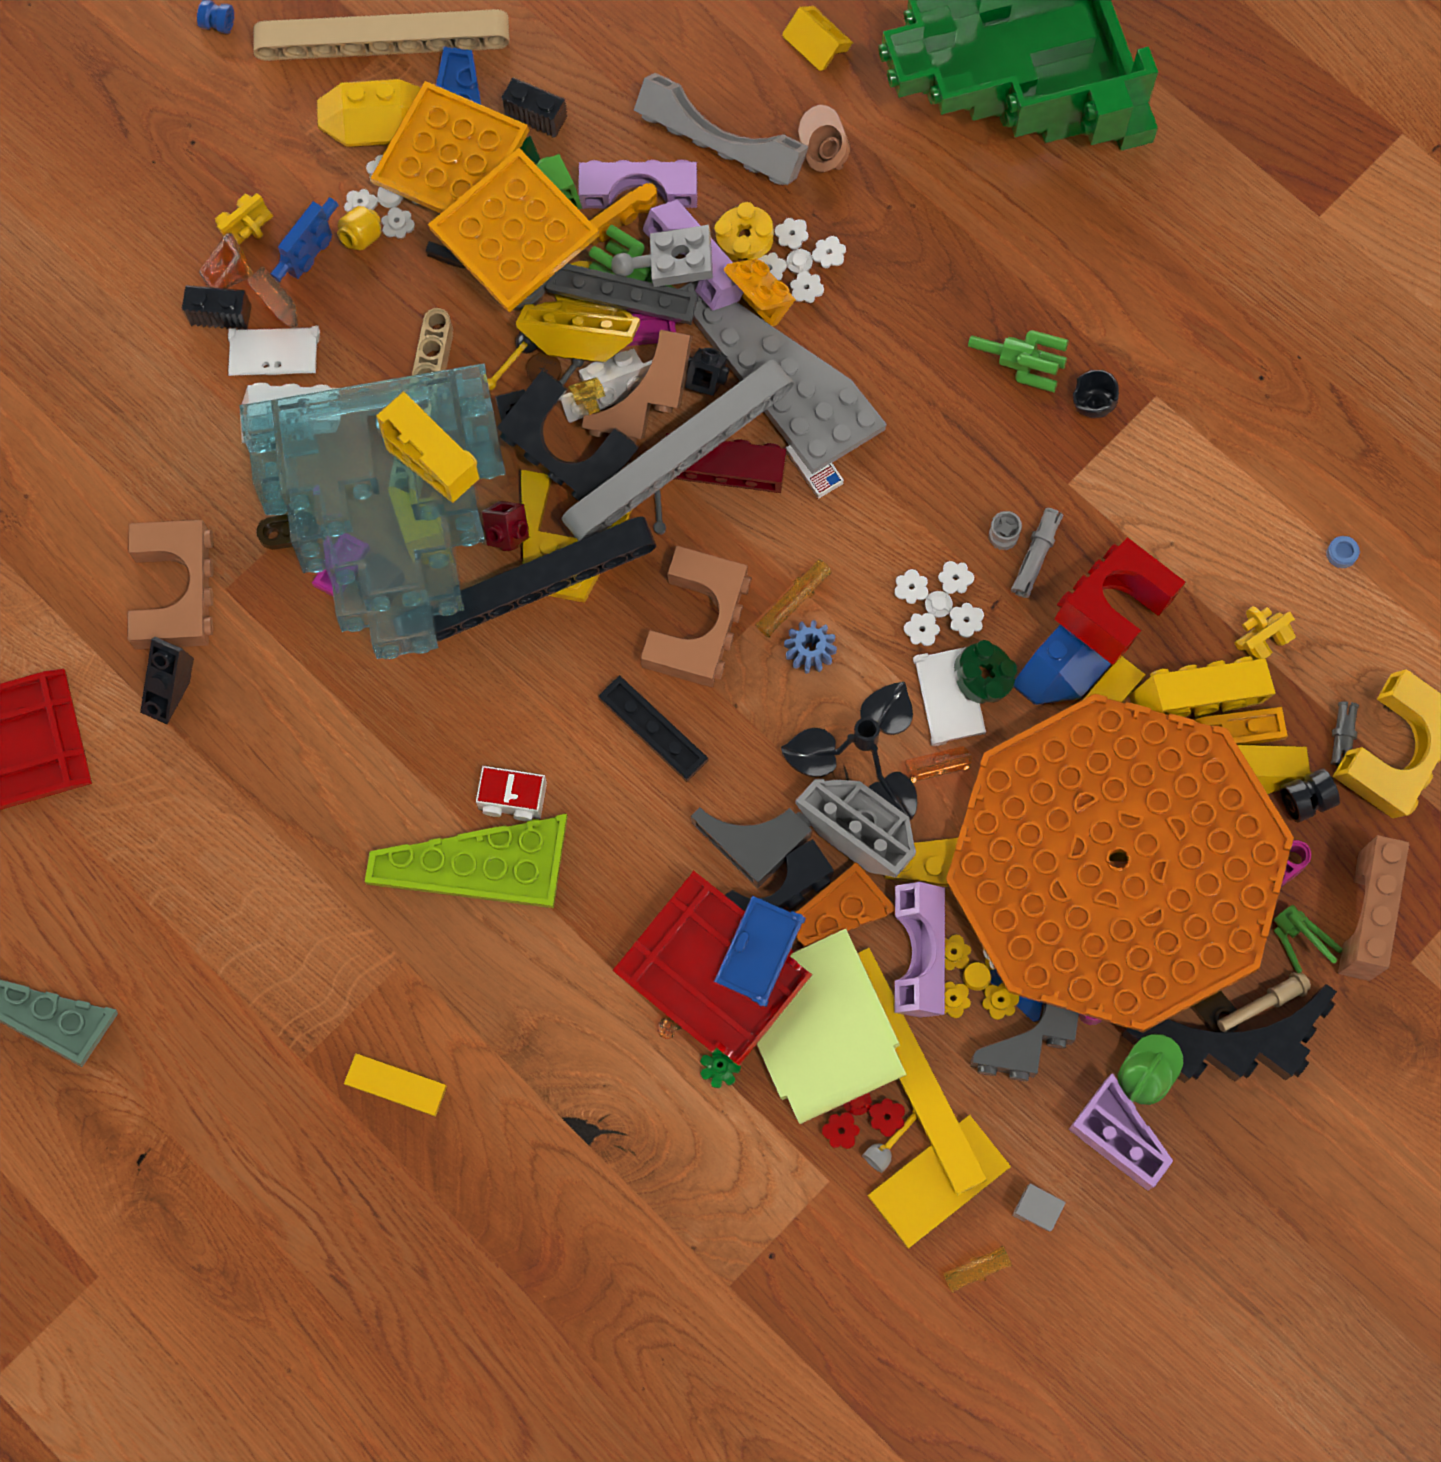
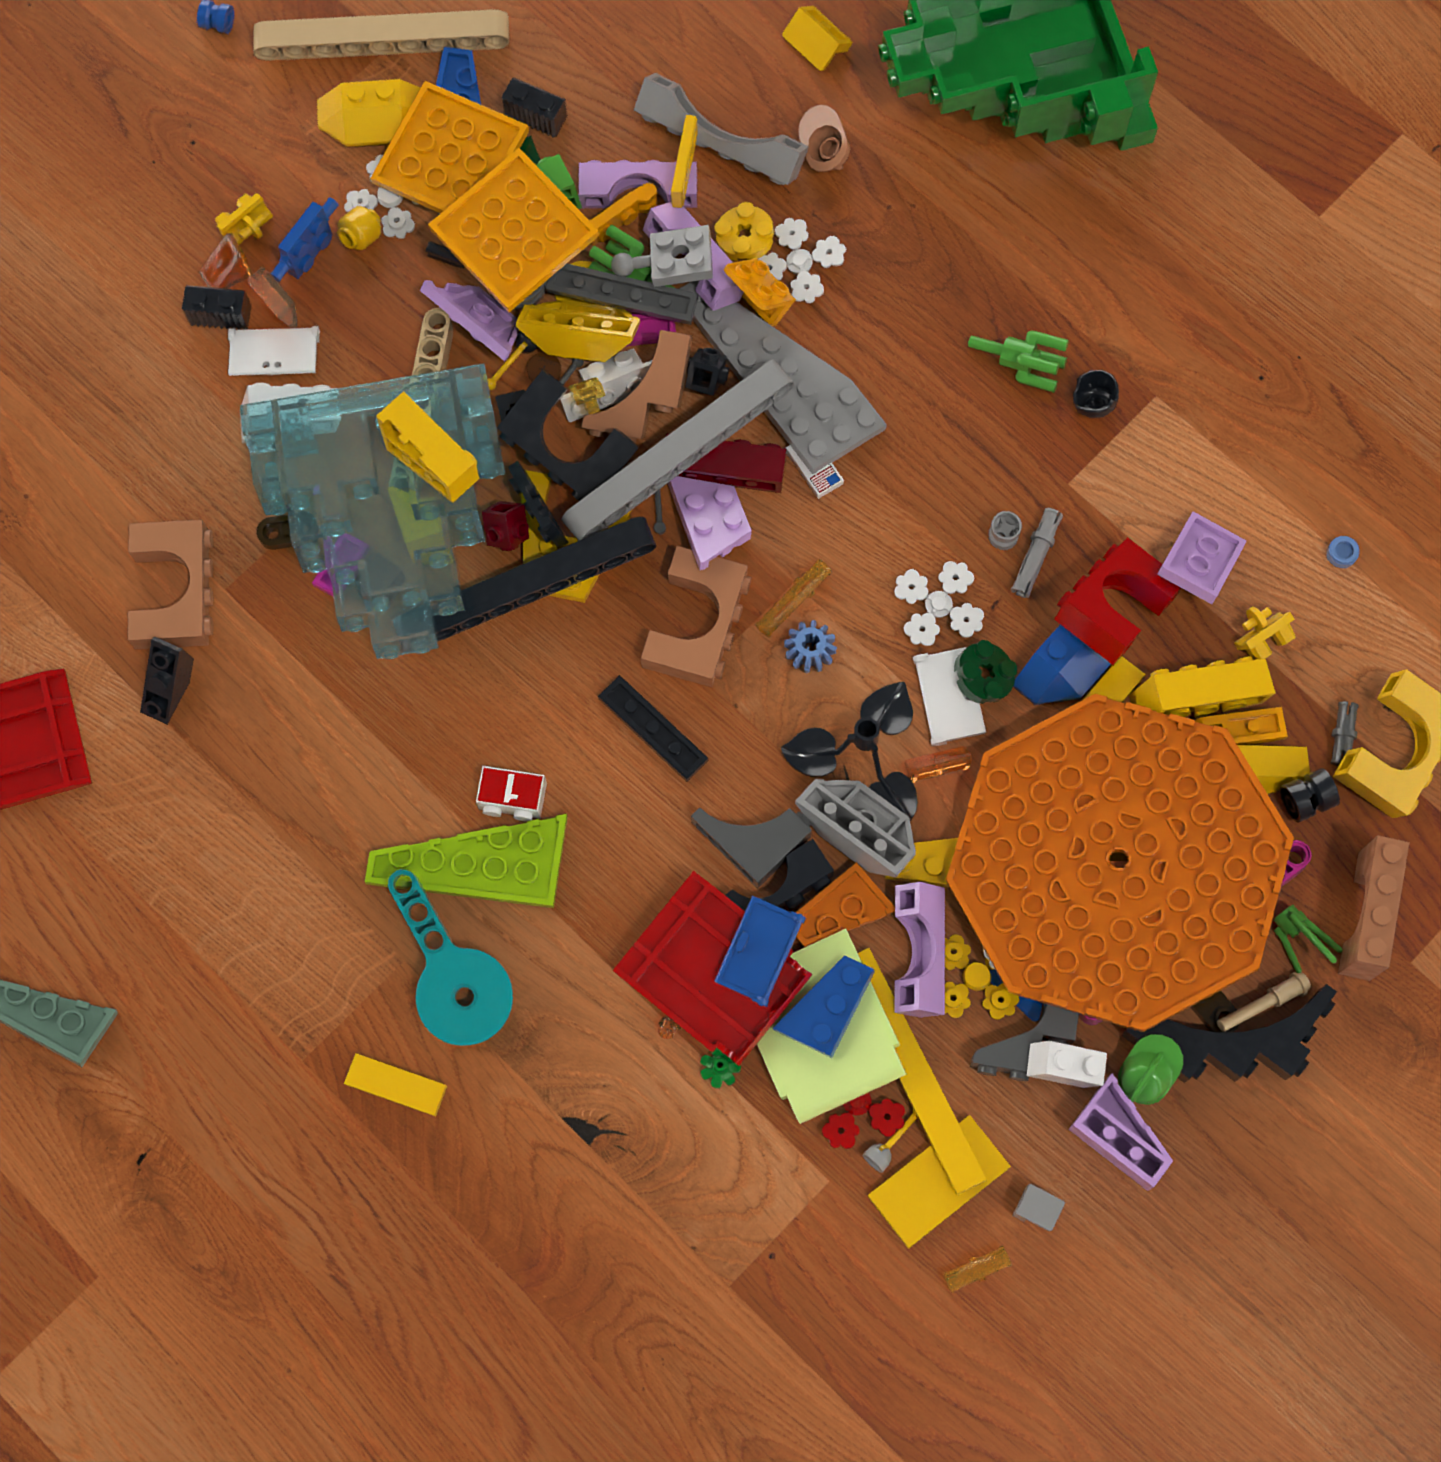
none -> teal beam [388,869,513,1046]
none -> lavender wing [420,280,519,361]
none -> black wing [508,461,569,549]
none -> lavender wing [668,476,752,570]
none -> yellow tile [671,115,698,208]
none -> blue wing [773,955,875,1058]
none -> white brick [1027,1041,1107,1088]
none -> lavender plate [1157,512,1247,604]

